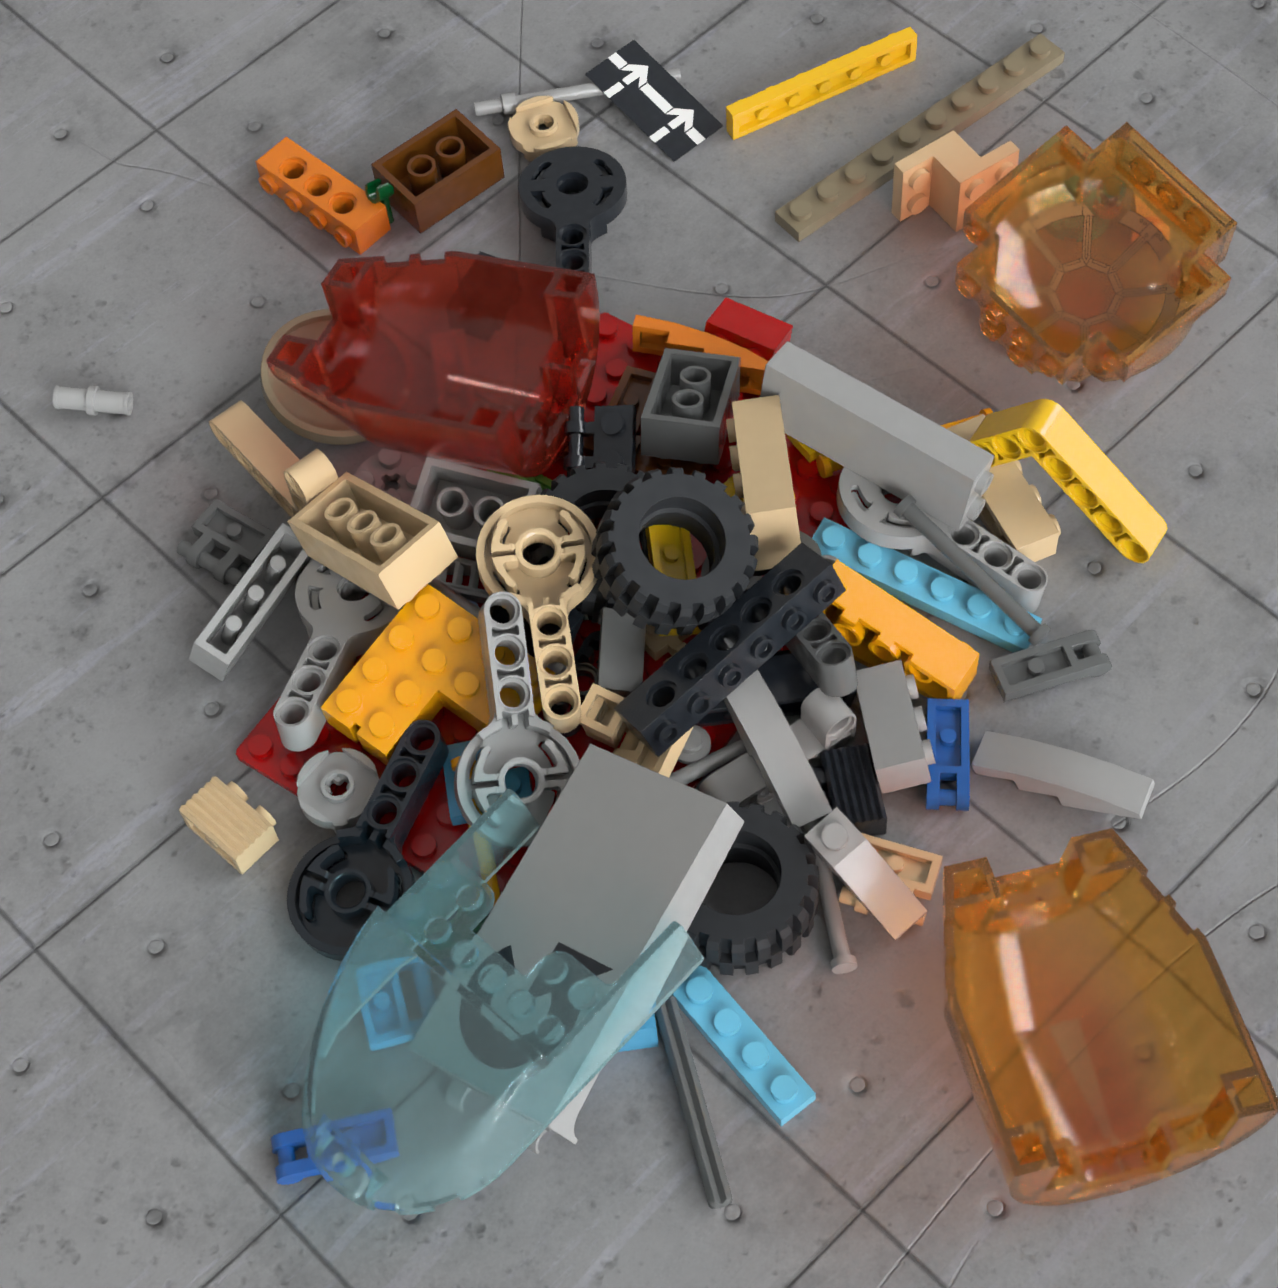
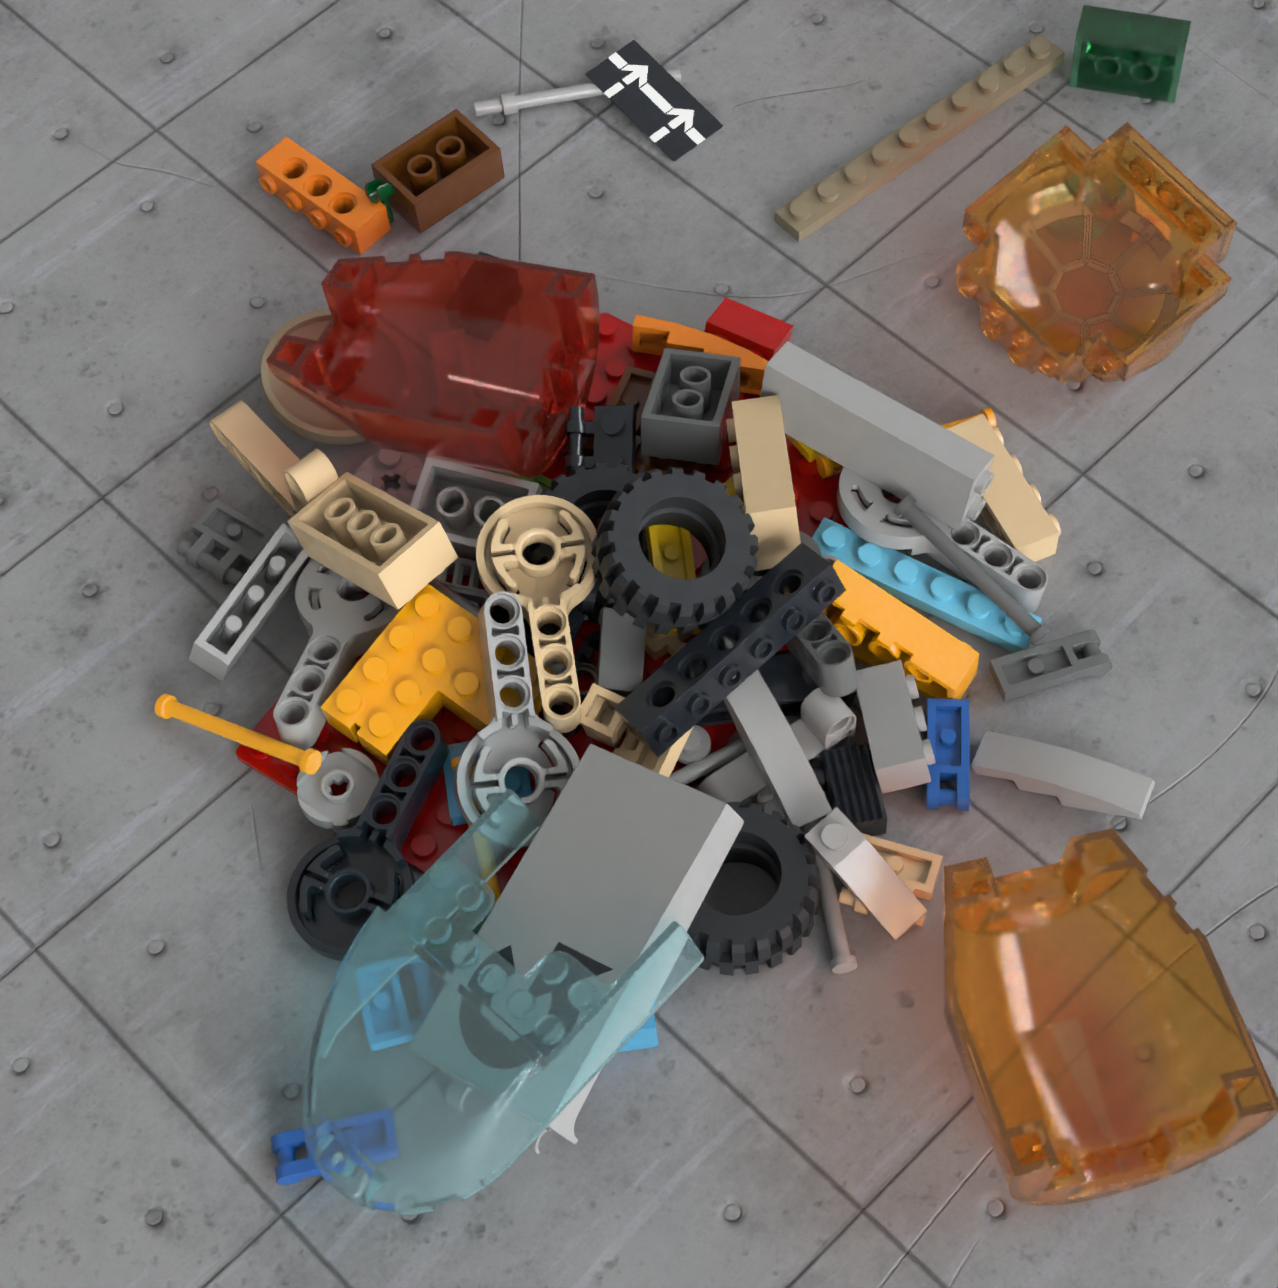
light grey pin [53,385,133,416] -> none
tan brick [179,776,279,875] -> none
tan plate [508,96,579,162] -> none
black beam [518,146,627,325] -> none
dark grey axle [653,995,732,1209] -> none
medium azure plate [668,965,816,1126] -> none
yellow plate [726,27,917,140] -> none
tan bracket [892,130,1020,232] -> none
yellow beam [969,399,1168,563] -> none
none -> light orange bar [155,693,322,775]
none -> clear green brick [1069,5,1191,103]

